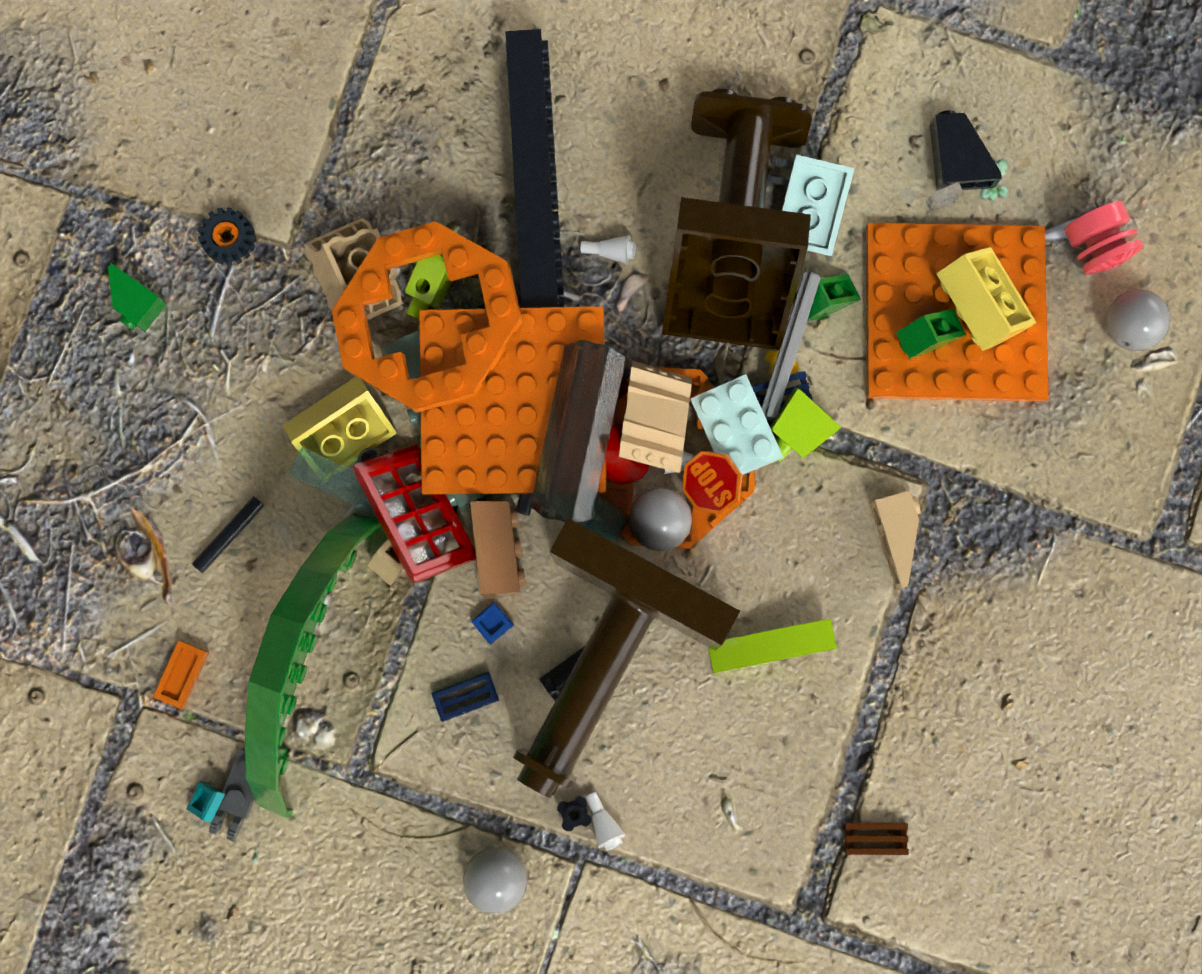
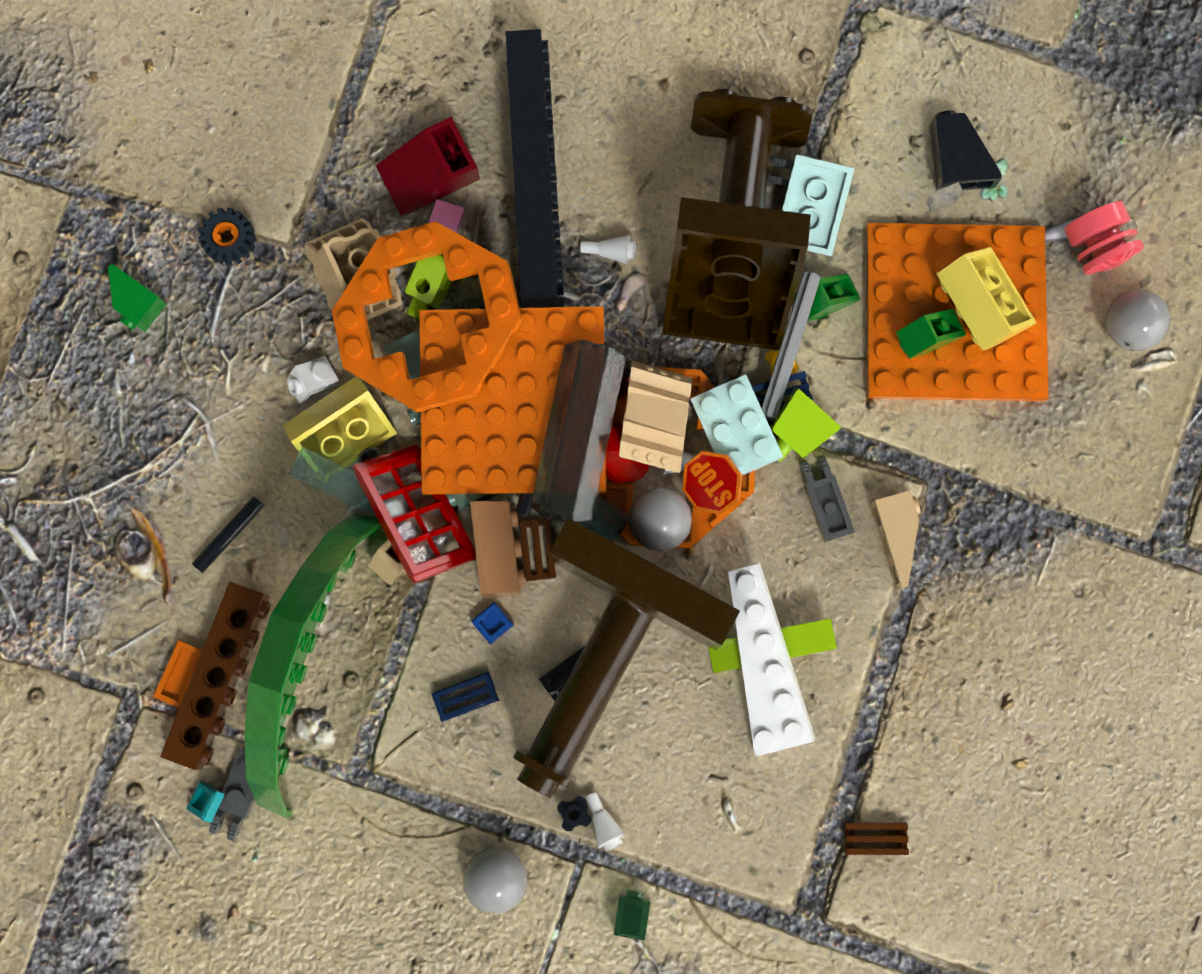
none -> reddish brown brick [160,581,271,770]
none -> white bracket [287,356,339,404]
none -> dark red slope [376,117,480,217]
none -> bright pink tile [428,199,465,233]
none -> reddish brown tile [519,518,556,582]
none -> clear green brick [613,889,651,940]
none -> white wing [728,562,815,756]
none -> dark grey hinge [799,455,855,542]

